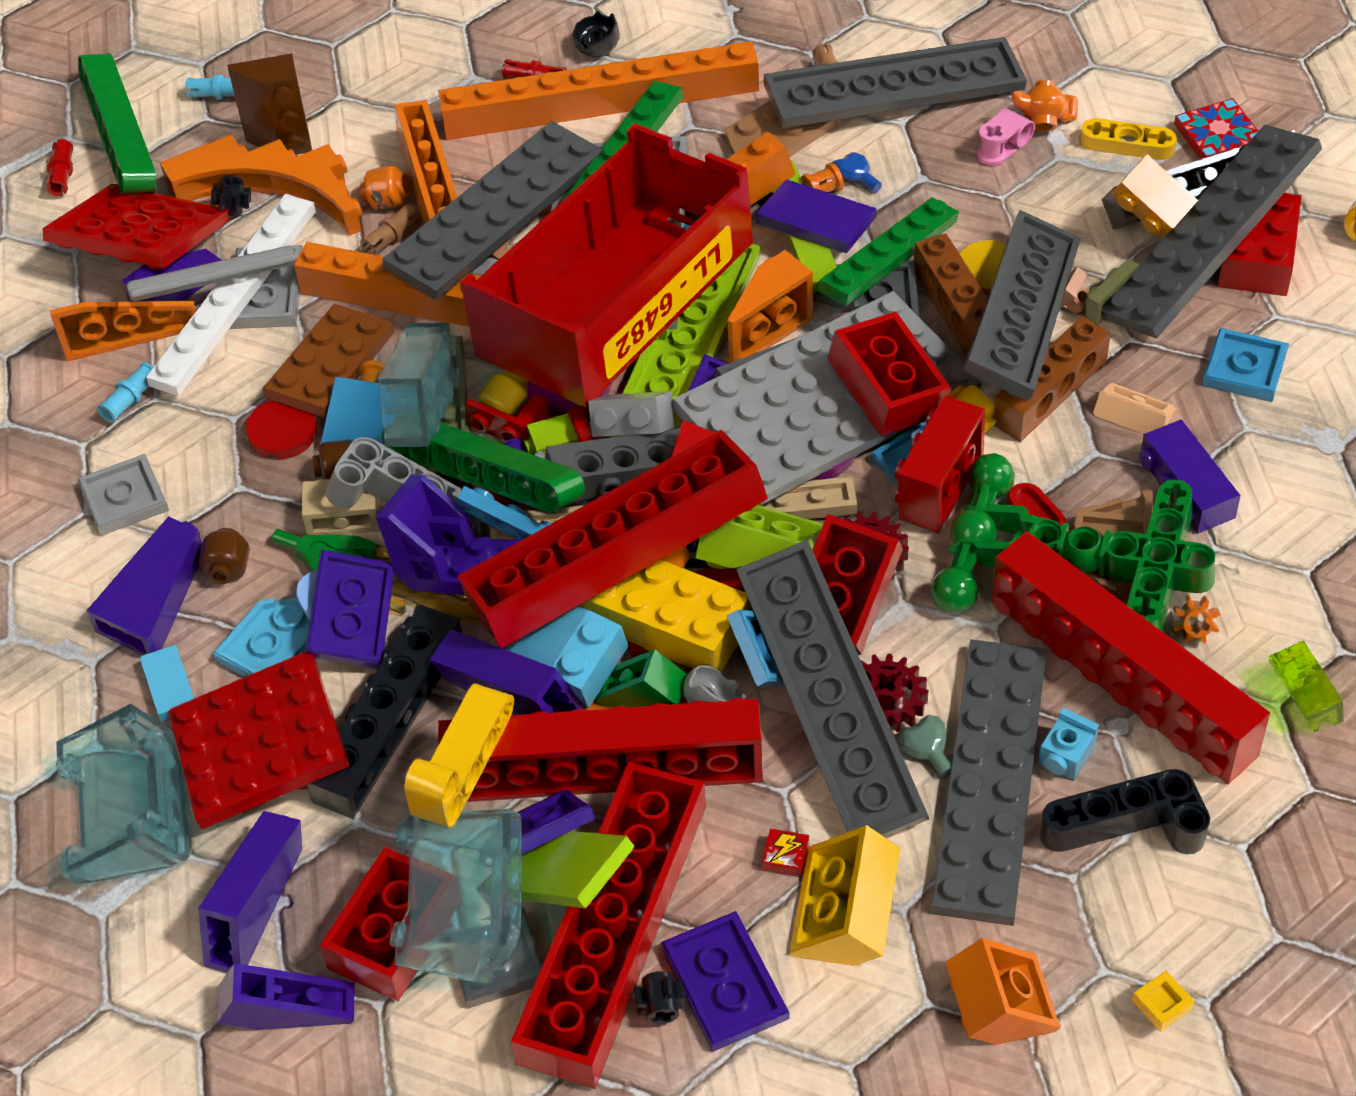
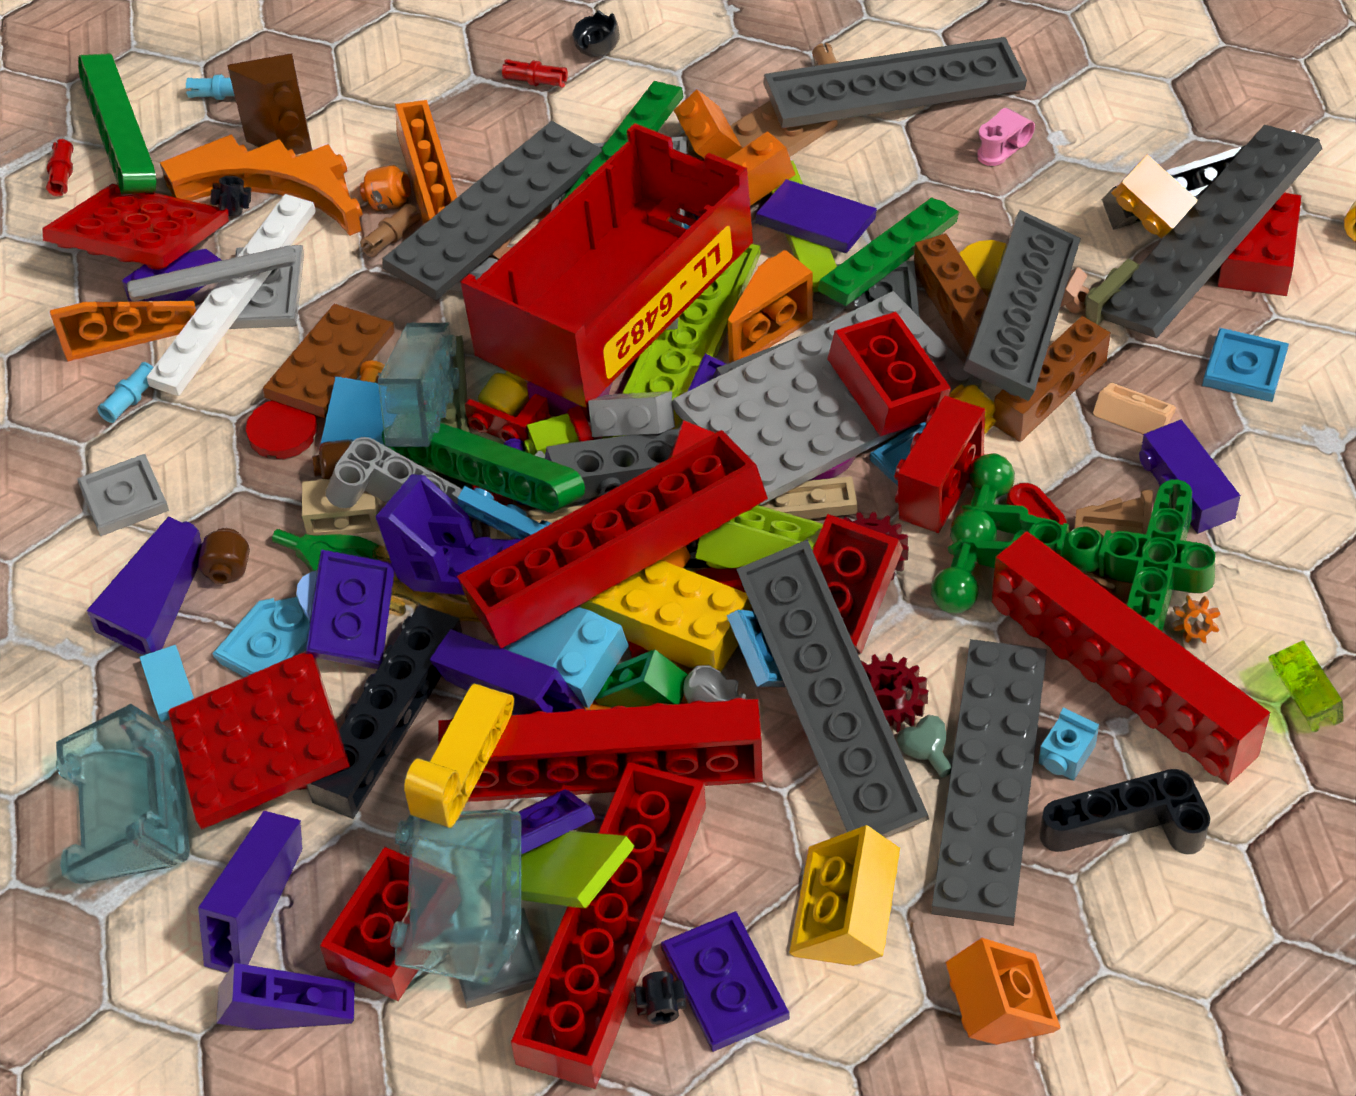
orange brick [294,241,481,327] -> none
orange brick [438,41,759,140] -> none
red tile [762,828,809,877] -> none
orange bush [801,163,844,192] -> none
blue rock [831,152,882,193] -> none
orange piece [1011,80,1078,131] -> none
yellow beam [1080,118,1177,160] -> none
yellow tile [1132,970,1195,1032] -> none
tile [1174,98,1258,160] -> none
none -> orange brick [673,89,742,159]

